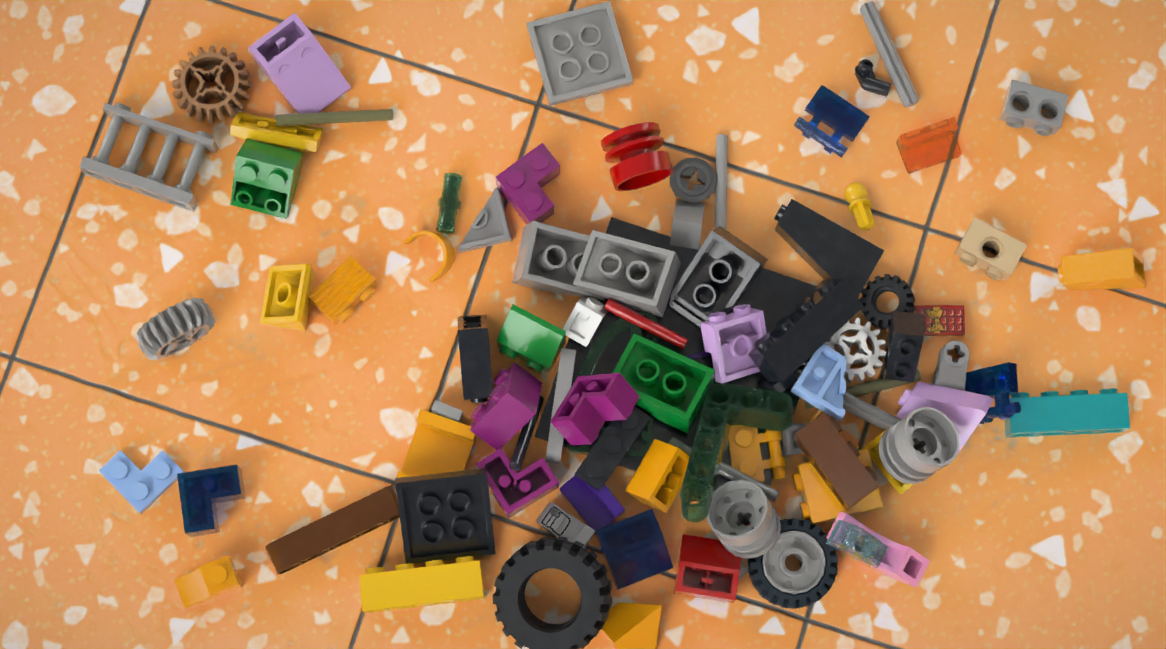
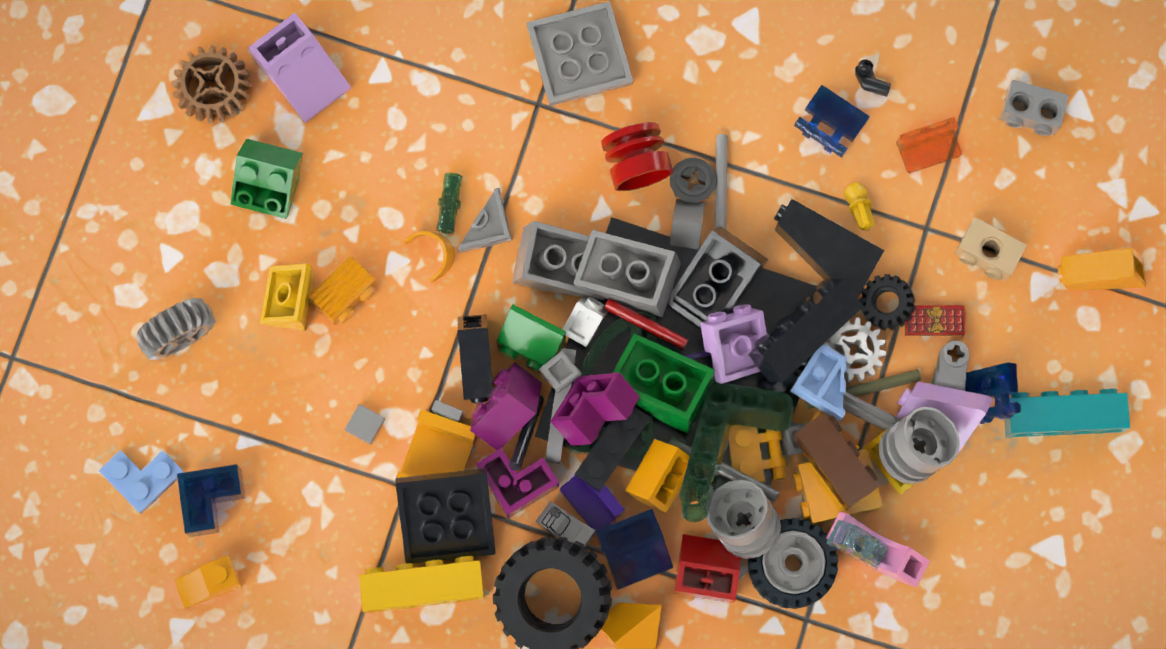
light grey fence [79,103,218,212] -> none
yellow plate [230,112,323,152] -> none
reddish brown beam [265,484,400,575] -> none
olive bar [275,109,393,126] -> none
magenta brick [495,143,560,225] -> none
light grey axle [860,1,919,108] -> none
black brick [884,311,924,382] -> none
none -> light grey tile [344,404,386,445]
none -> light grey tile [539,350,582,393]

